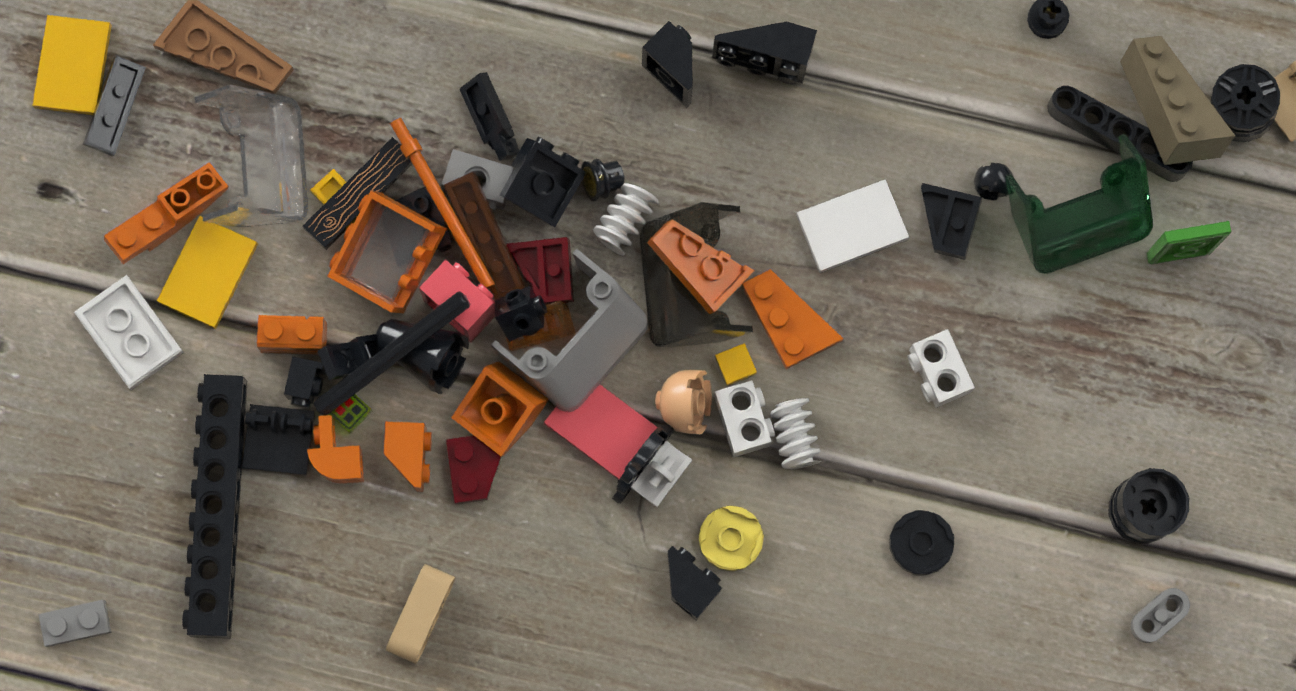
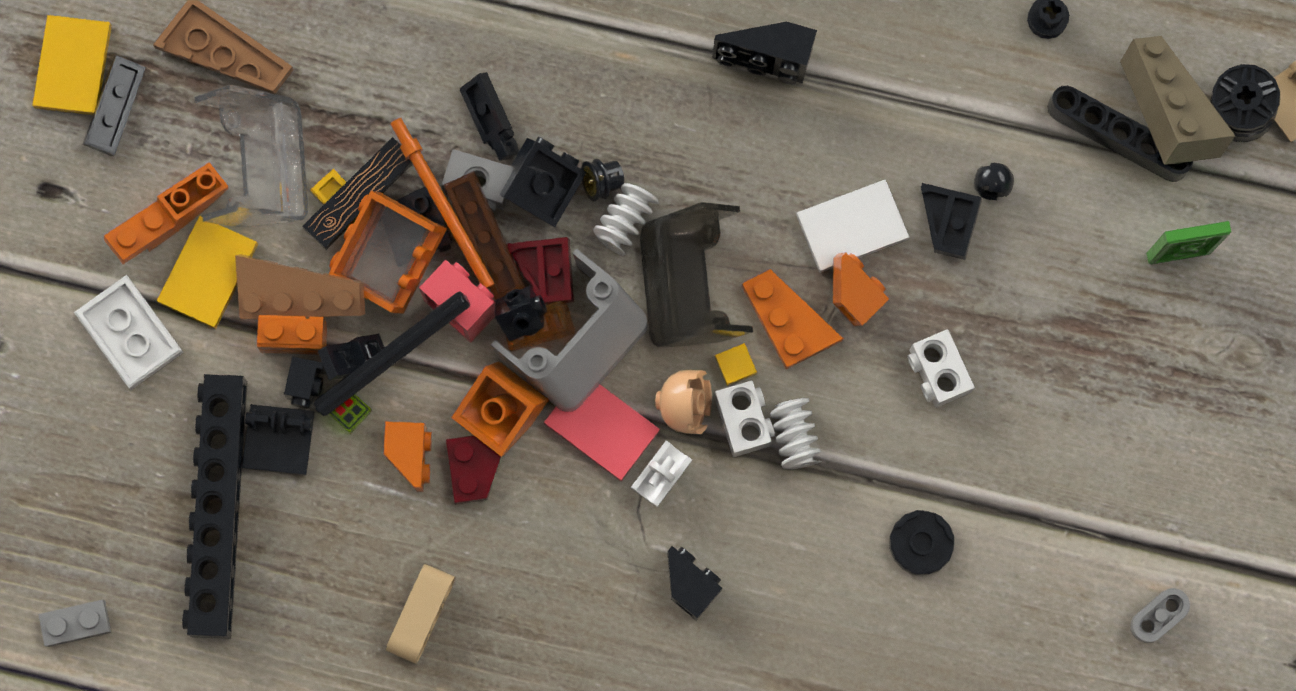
orange brick [307,415,364,484] -> none
black cone [376,319,469,394] -> none
black tile [612,423,675,504] -> none
black slope [642,21,693,108] -> none
orange wing [647,219,755,314] -> none
light yellow tile [699,506,764,571] -> none
clear green windscreen [1005,134,1153,274] -> none
black wheel [1108,468,1189,544] -> none
none -> medium nougat wing [235,254,365,319]
none -> orange slope [833,252,889,326]

